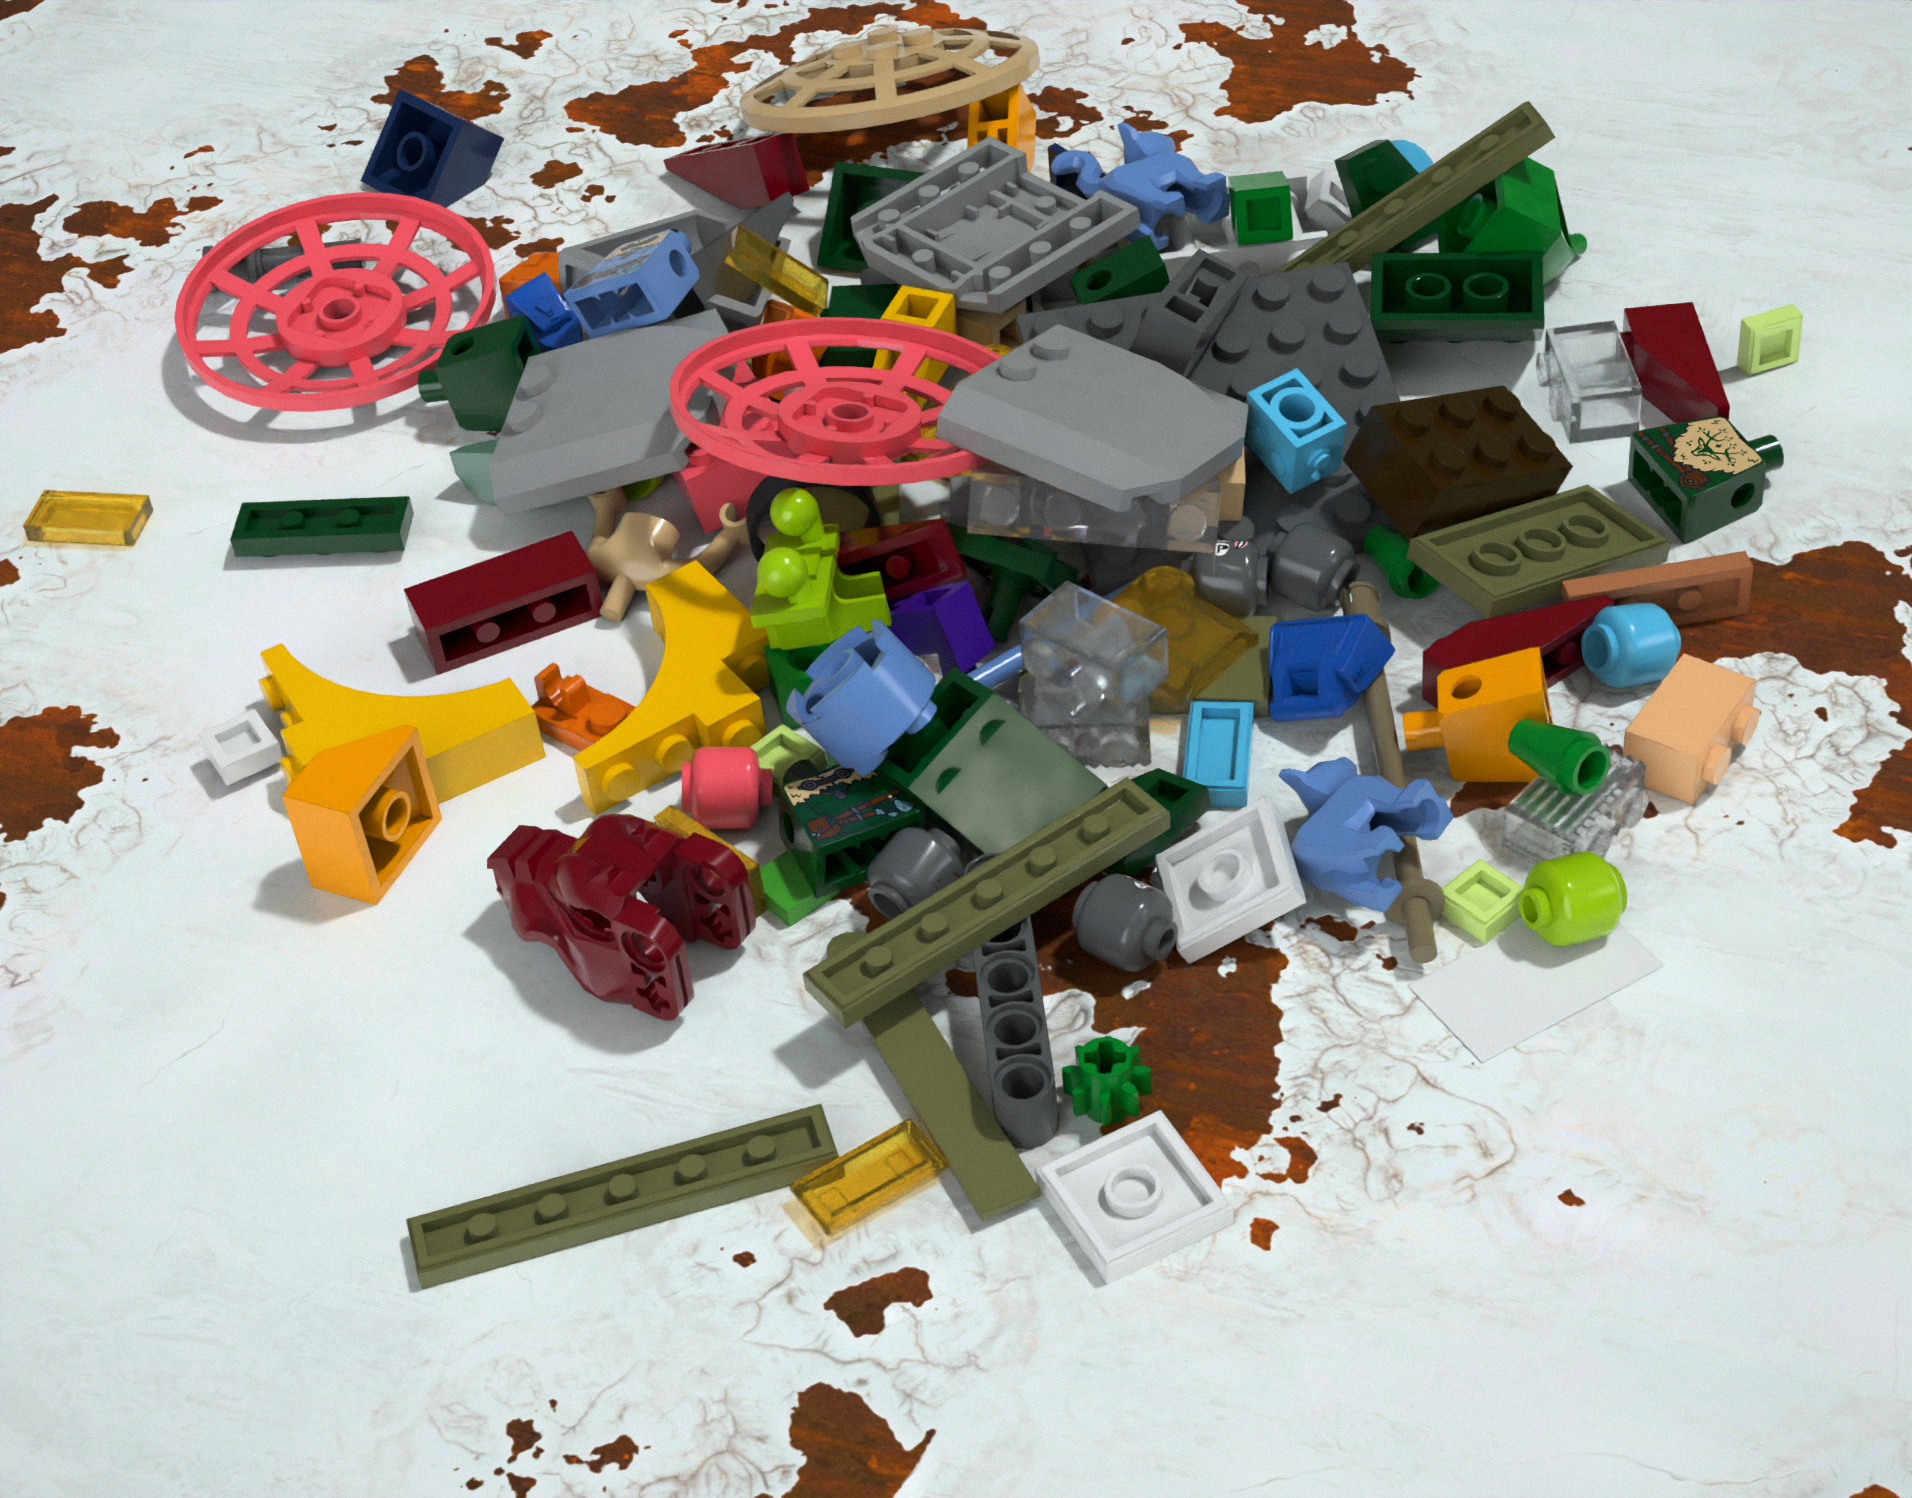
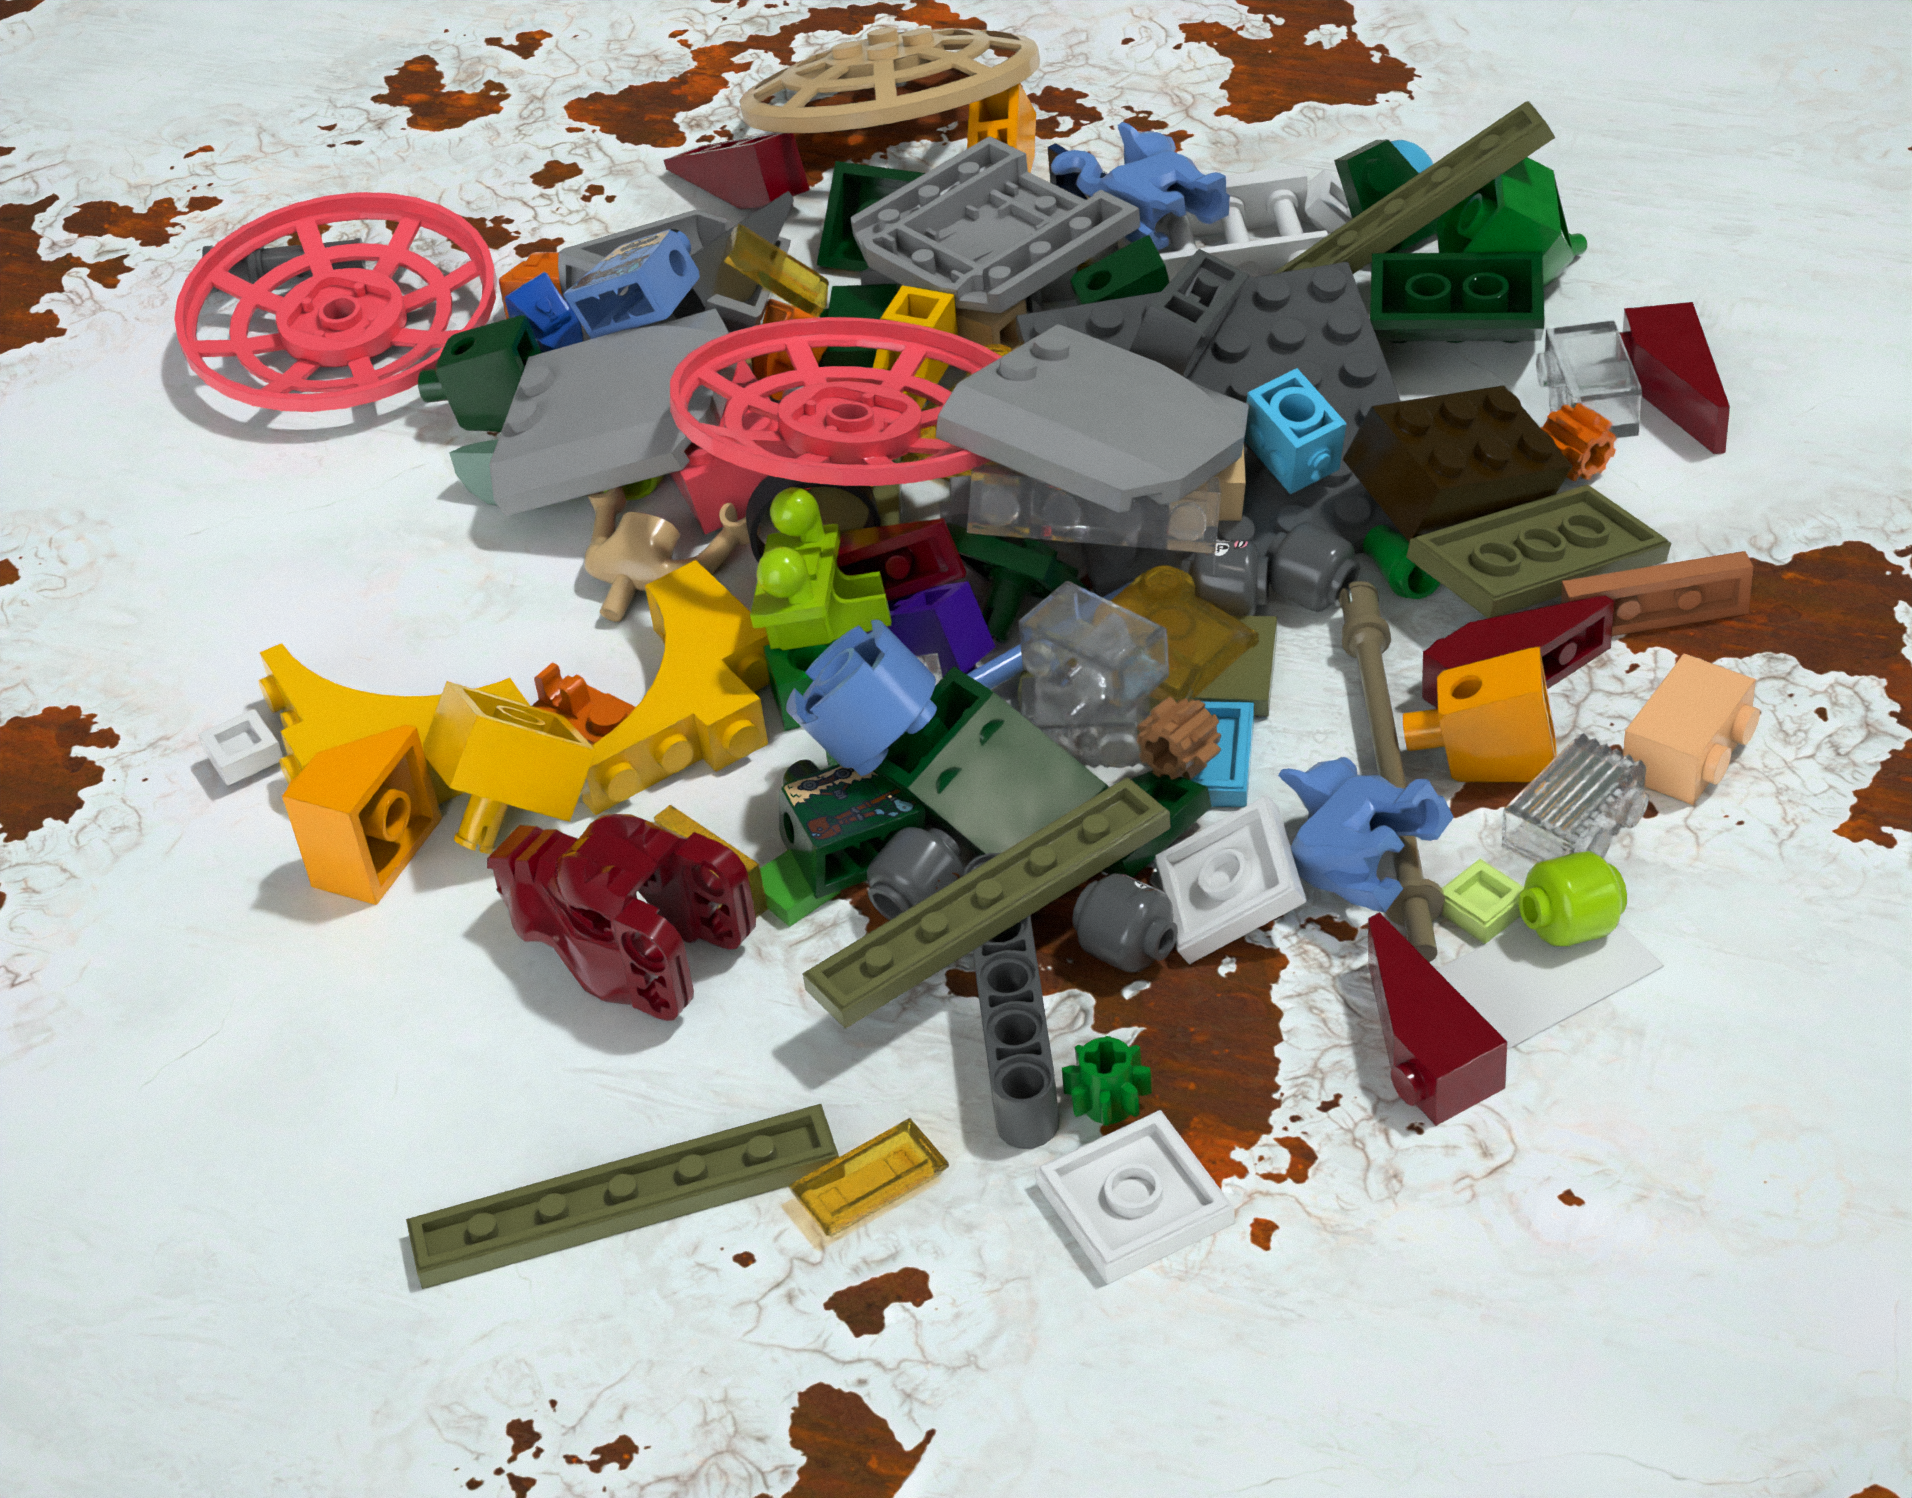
clear yellow tile [23,490,153,547] -> none
dark green plate [230,496,414,557] -> none
dark blue slope [360,89,504,208] -> none
dark red brick [404,530,603,675] -> none
coral head [682,746,772,829] -> none
yellowish green tile [750,724,828,799] -> none
olive piece [827,932,1041,1222] -> none
green brick [1228,171,1293,245] -> none
blue piece [1268,614,1395,722] -> none
green cone [1508,718,1610,795] -> none
medium azure head [1581,603,1681,688] -> none
dark green torso [1628,416,1784,545] -> none
yellowish green tile [1737,304,1803,376] -> none
none -> yellow brick [422,681,596,854]
none -> medium nougat gear [1136,696,1221,780]
none -> dark red slope [1368,912,1507,1126]
none -> orange gear [1540,403,1617,481]

